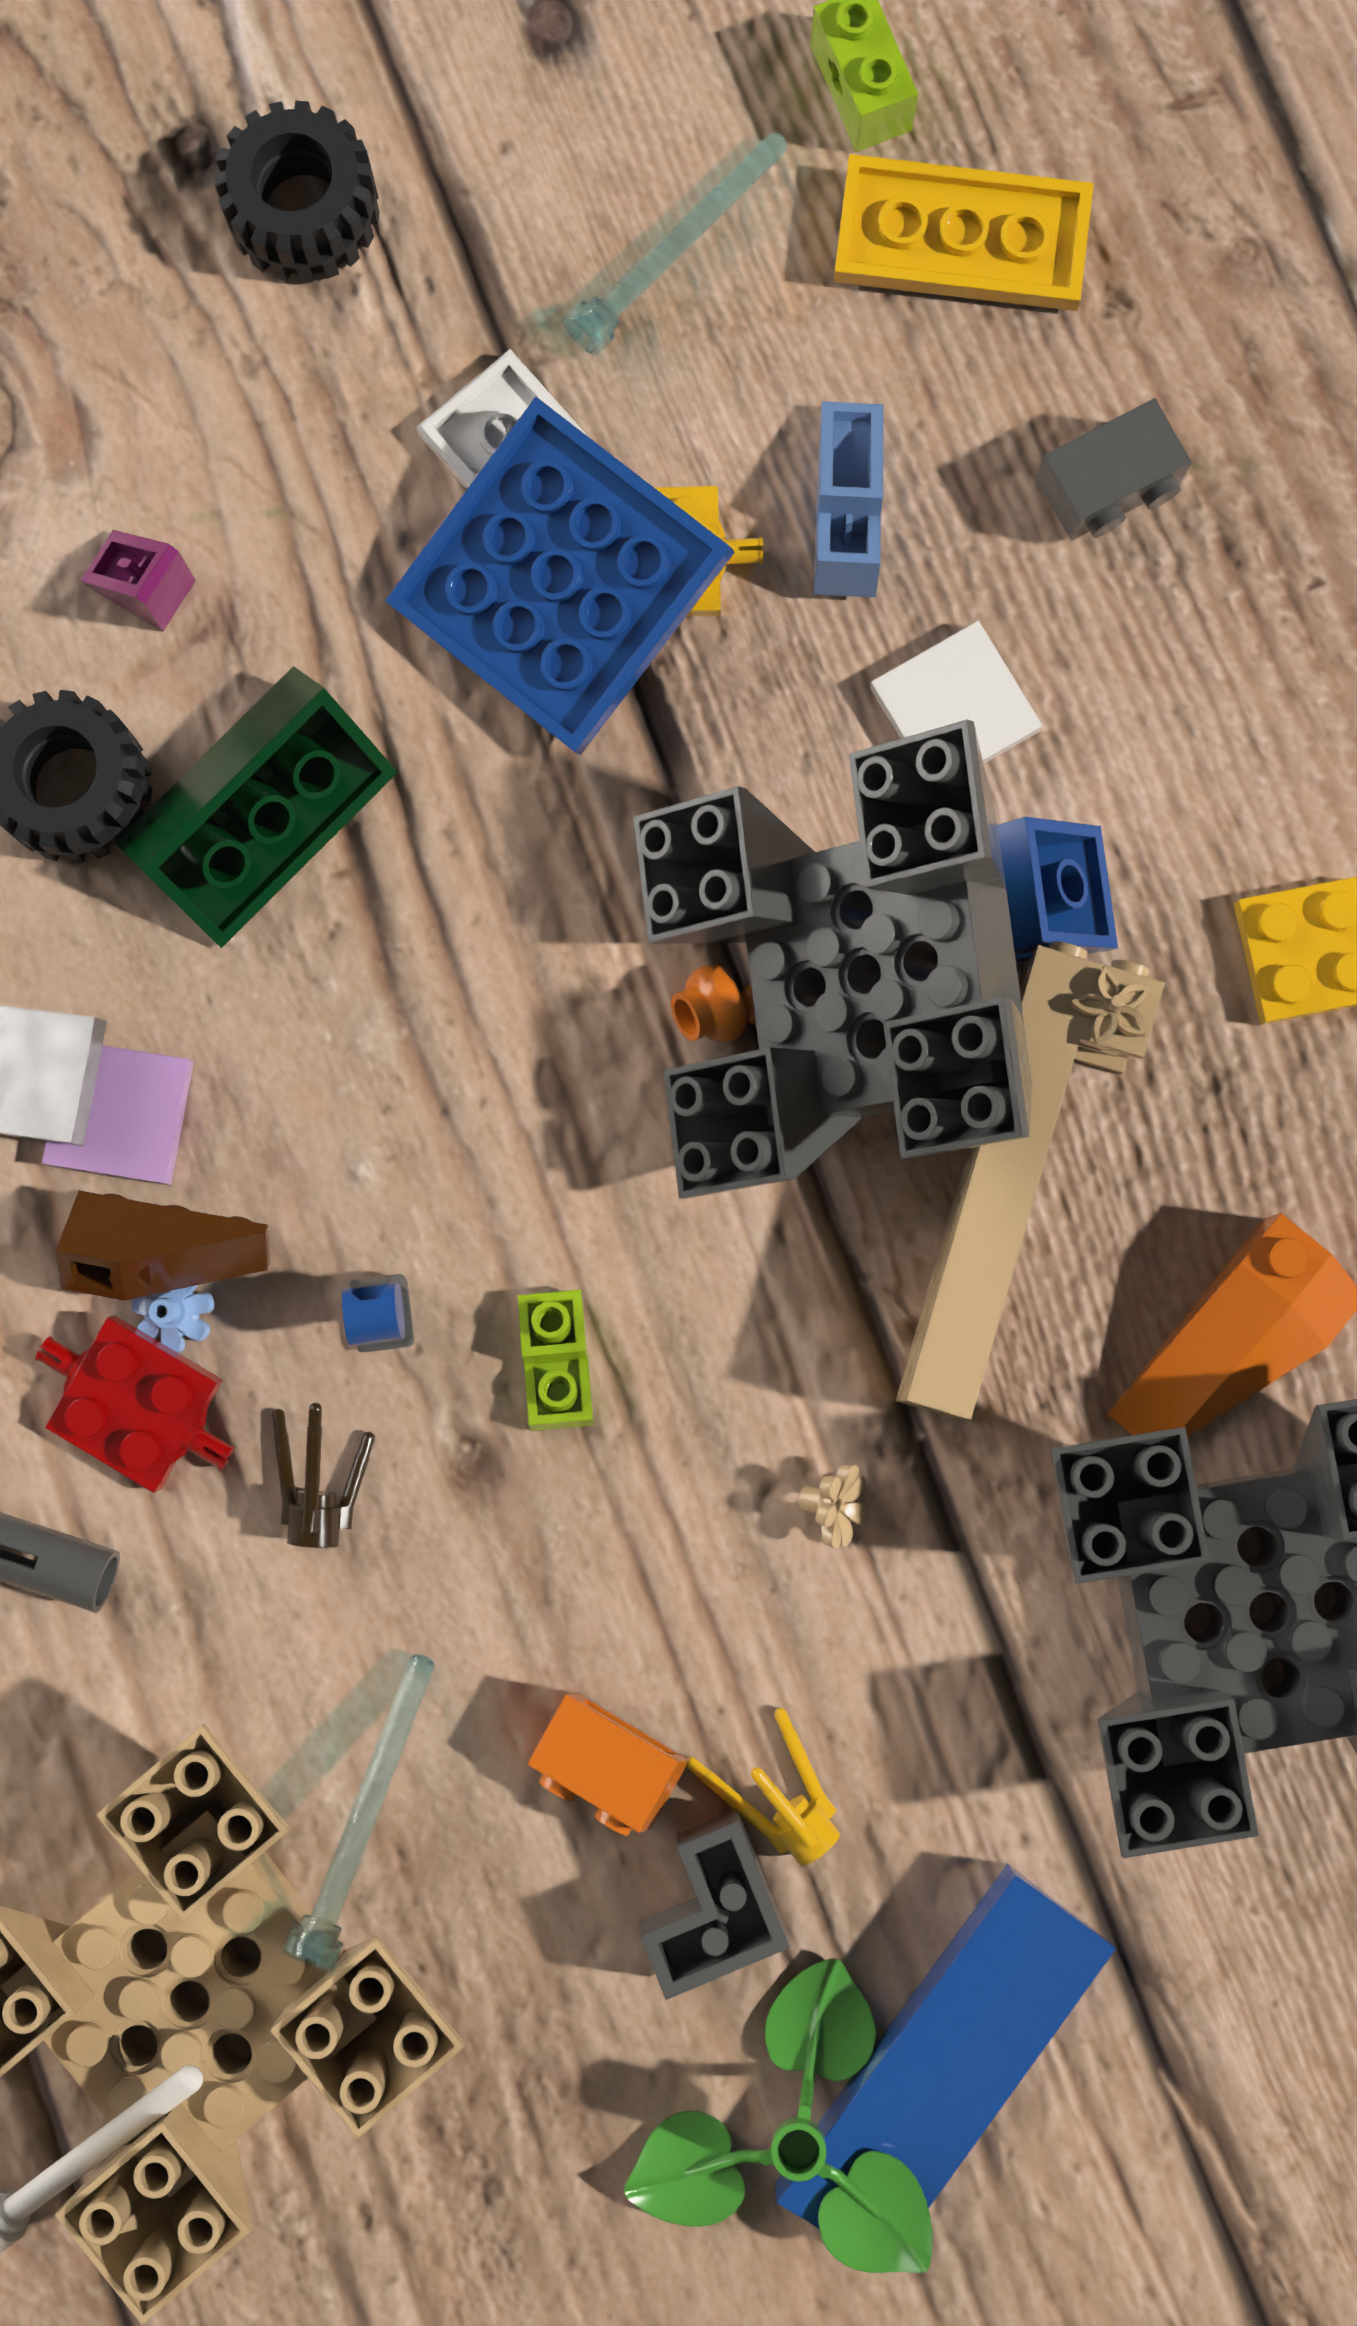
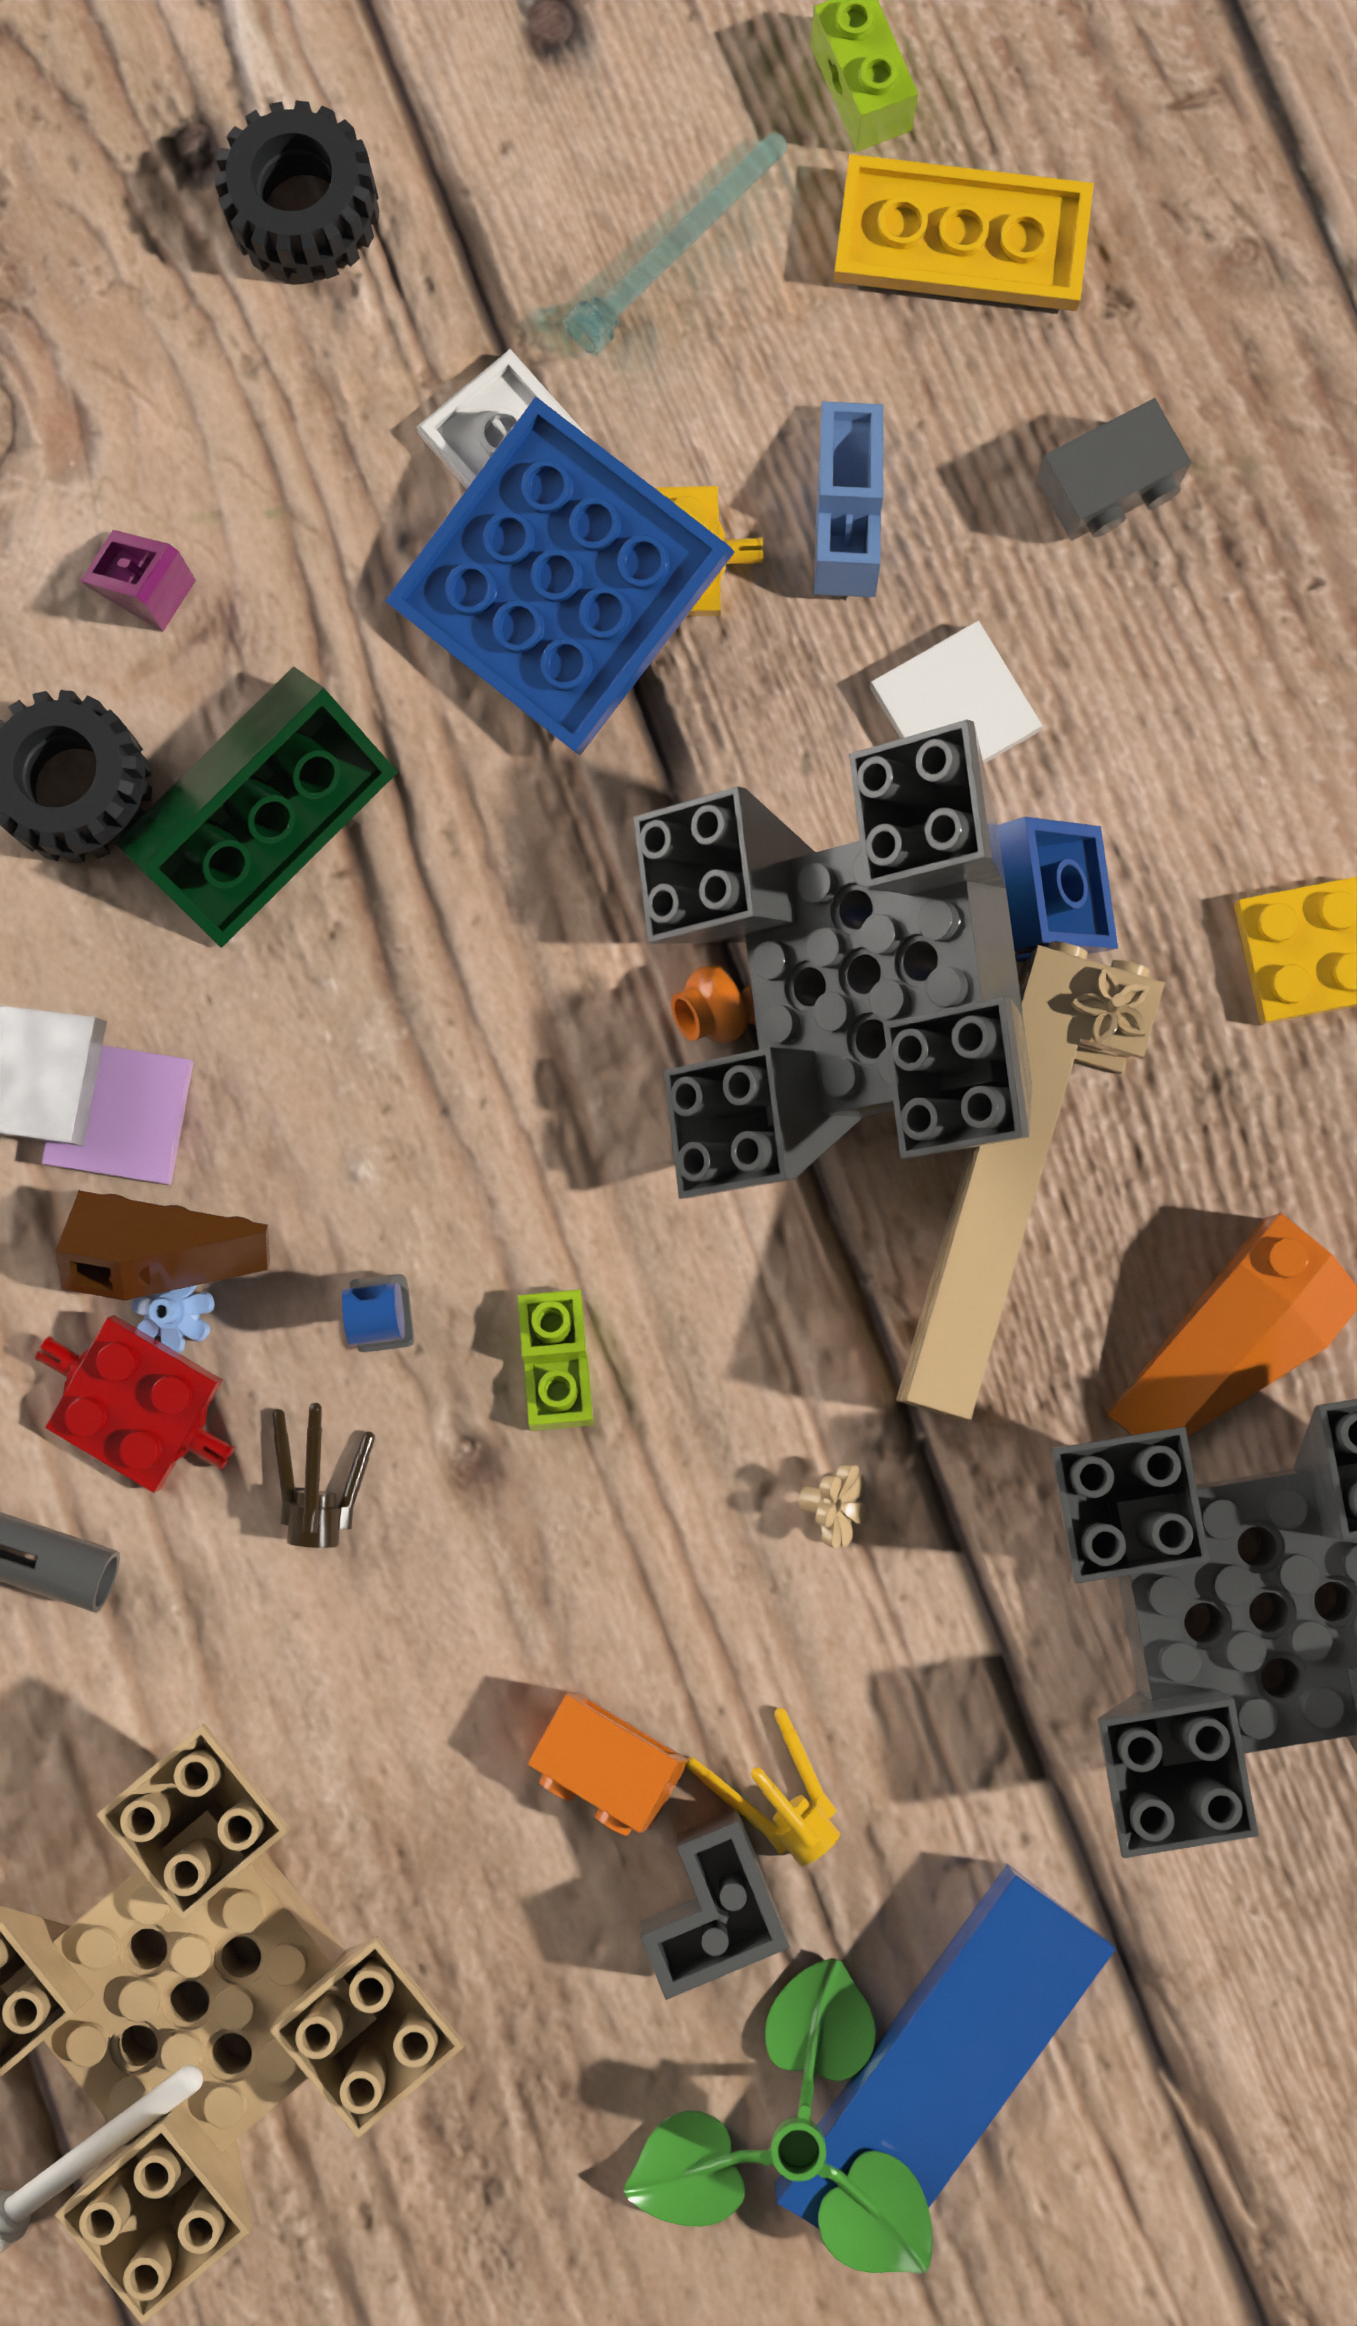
clear light blue piece [283,1654,435,1971] -> none

